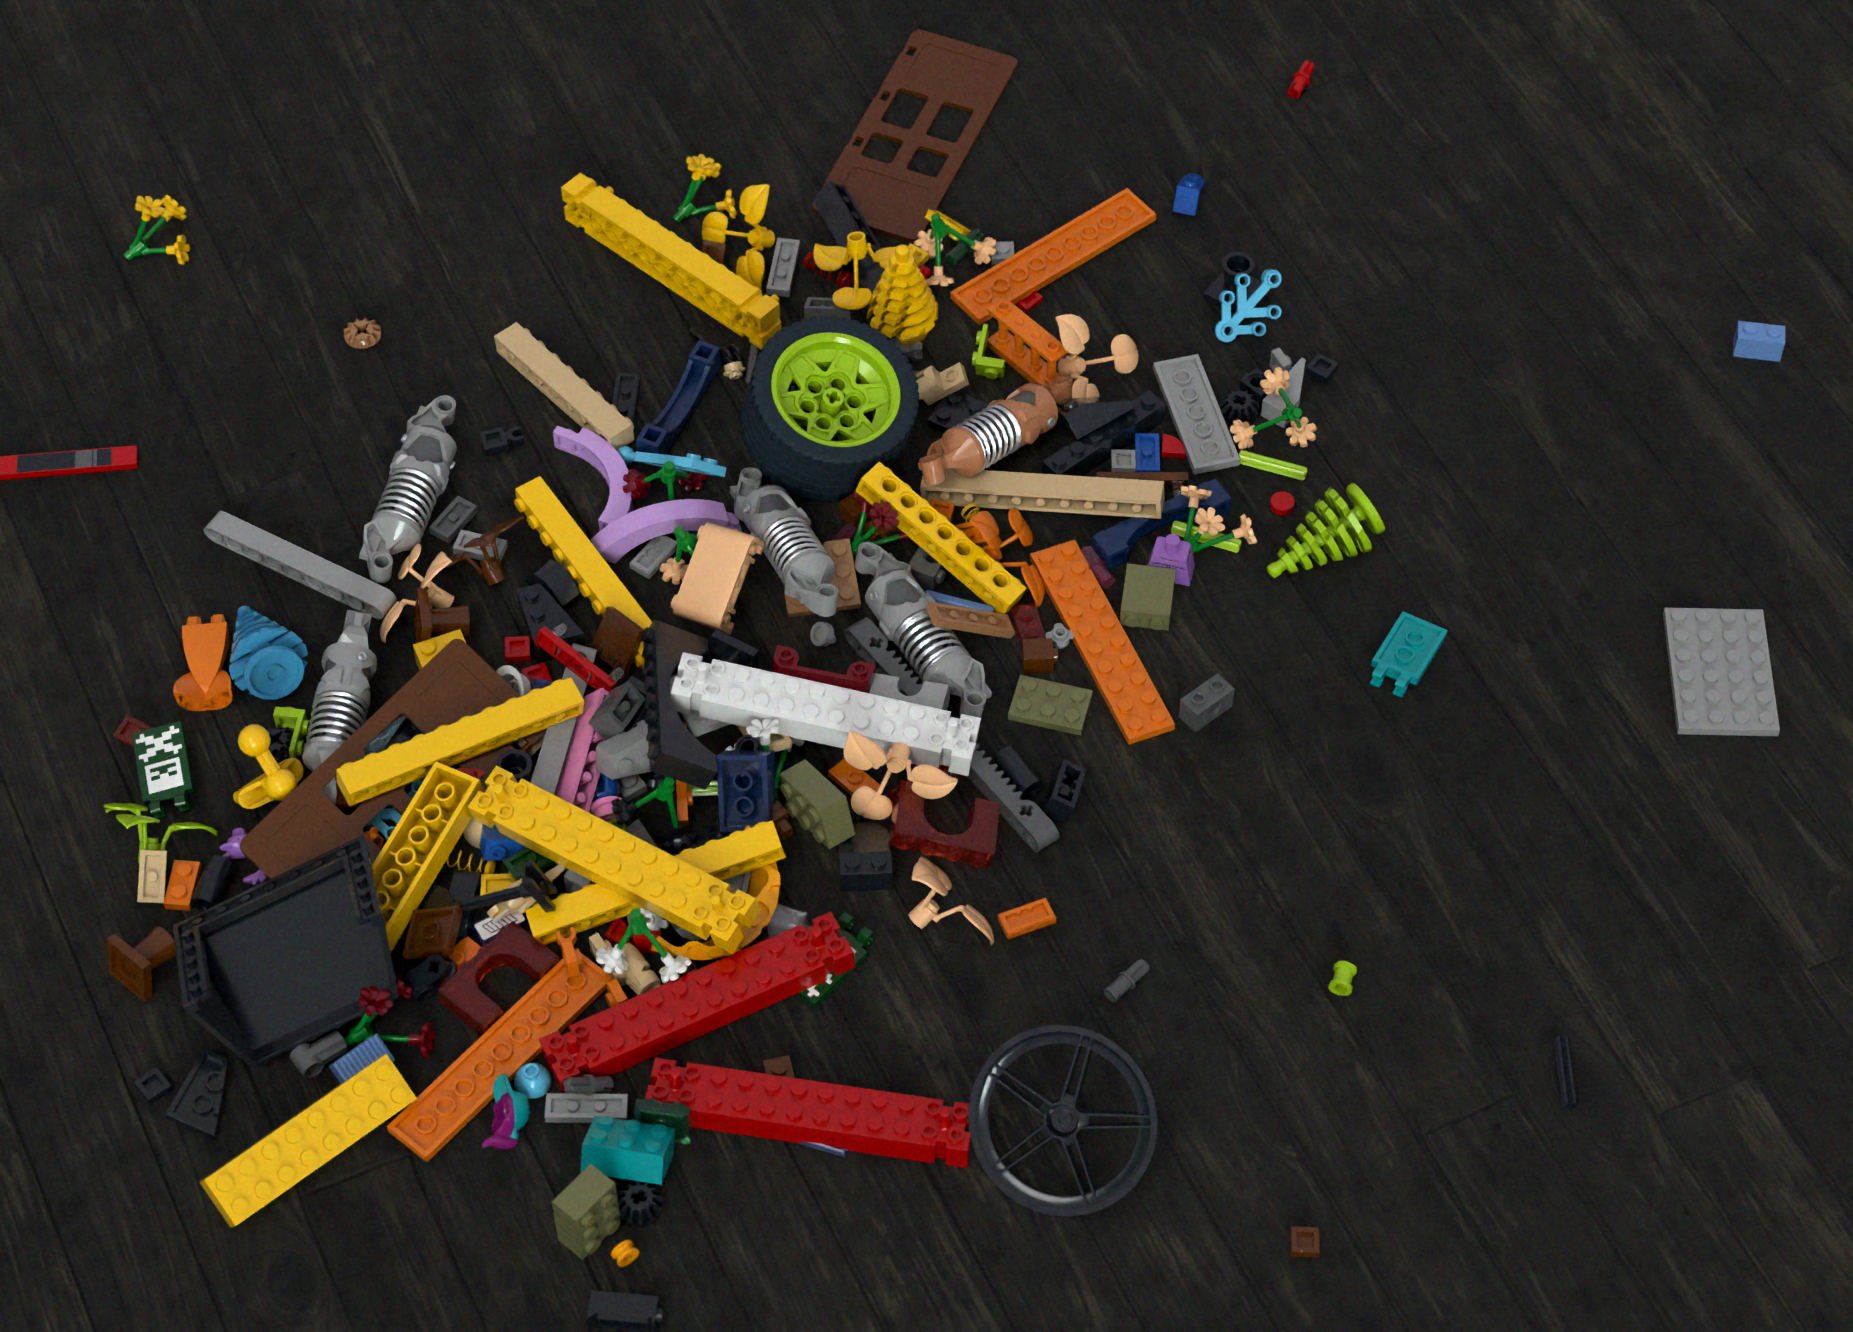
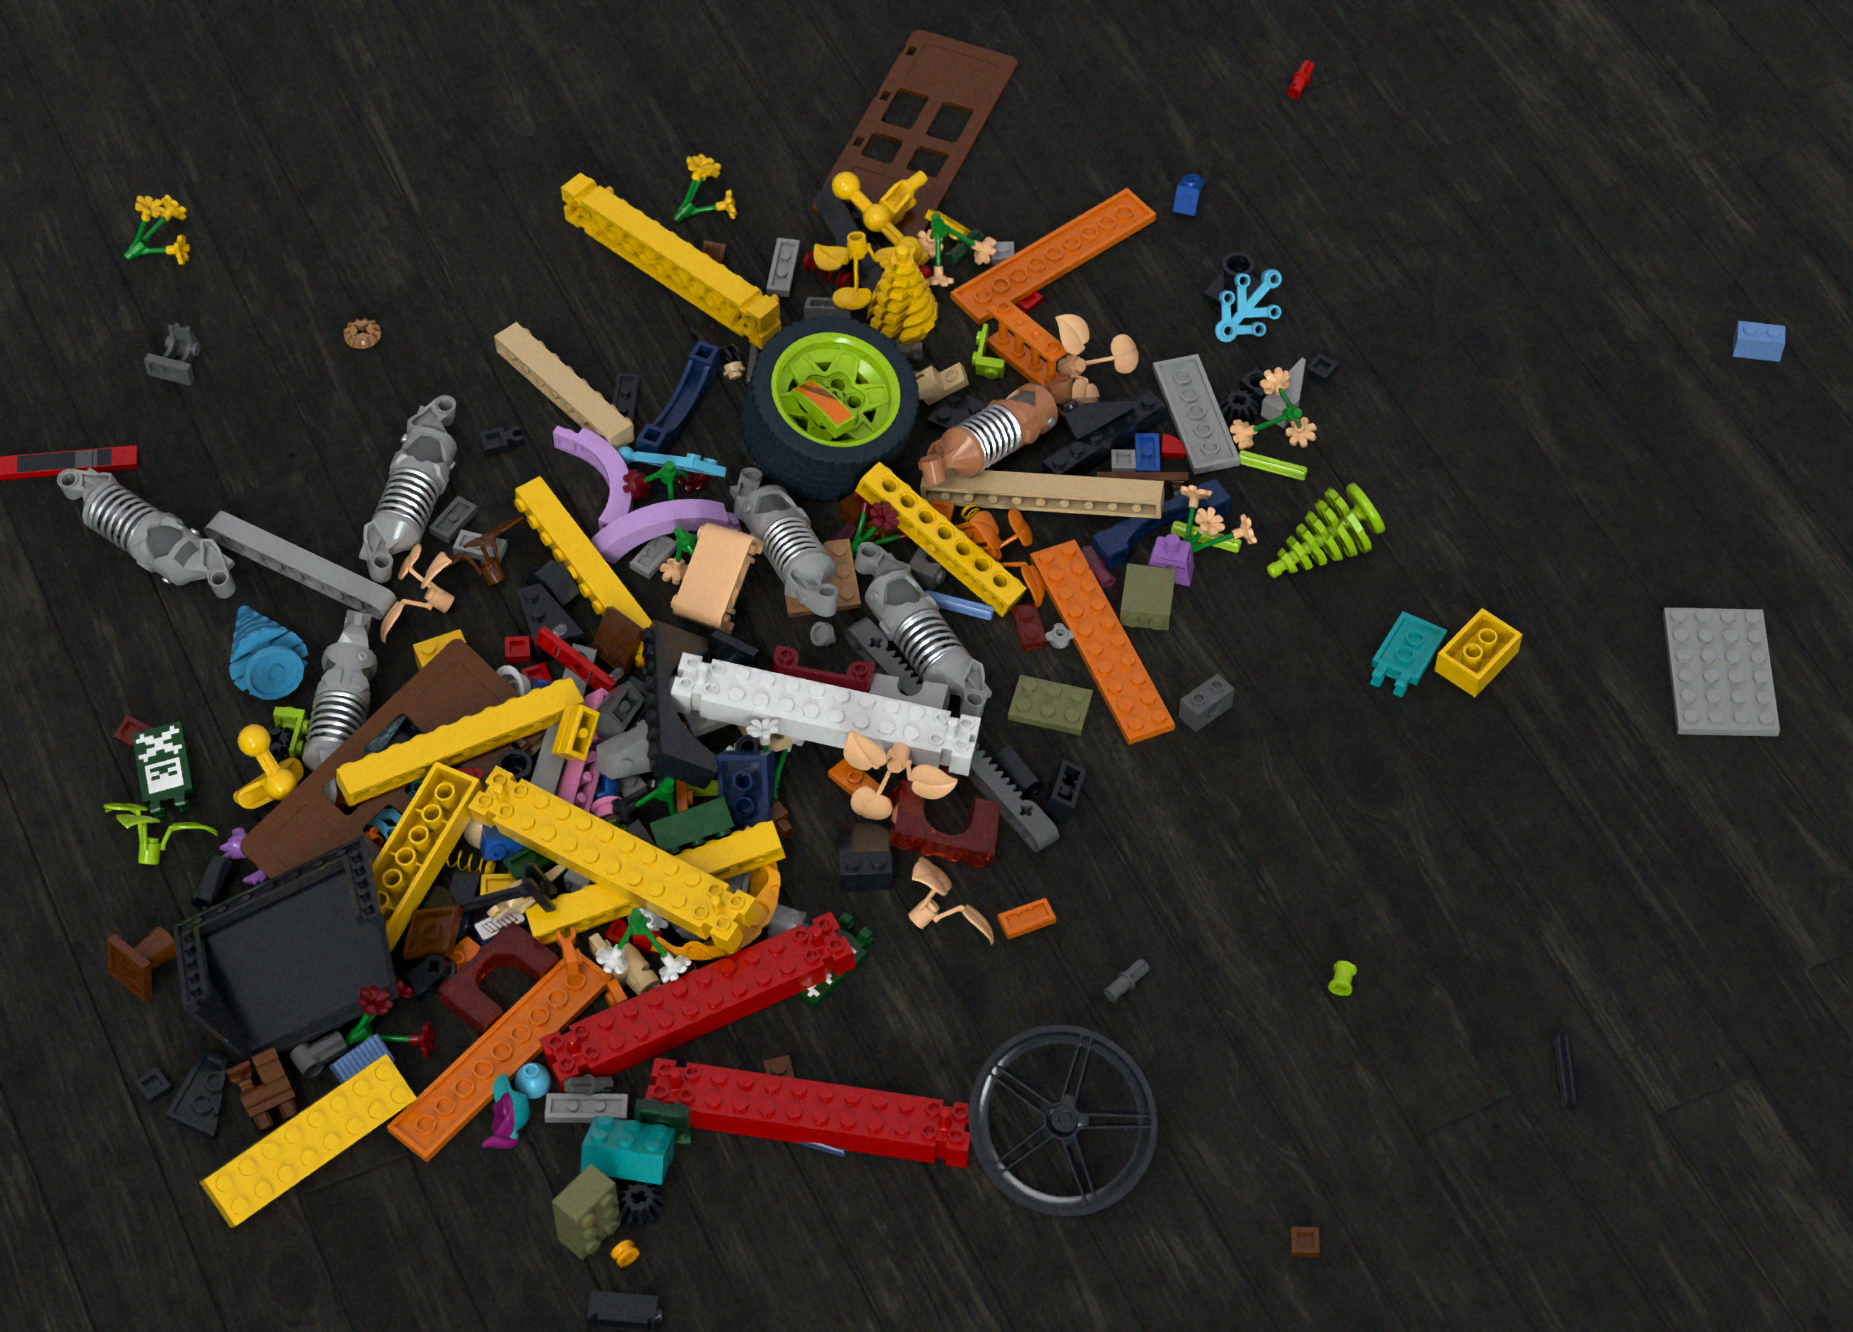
tan plate [137,850,167,903] -> none
orange plate [163,860,202,911] -> none
orange hips [173,614,233,711] -> none
reddish brown plant [414,588,470,643] -> none
yellow plant [702,184,775,292] -> none
olive brick [780,759,855,849] -> none
medium nougat tile [926,602,1015,639] -> none
reddish brown brick [1022,637,1058,674] -> none
light grey plate [1269,348,1292,372] -> none
red tile [1270,492,1295,516] -> none
none -> light grey piece [57,467,236,598]
none -> dark grey tile [144,323,201,386]
none -> reddish brown hips [226,1047,297,1132]
none -> yellow brick [551,704,600,762]
none -> dark green brick [649,796,735,854]
none -> slope [791,379,856,439]
none -> yellow connector [832,171,927,262]
none -> yellow brick [1435,608,1523,697]

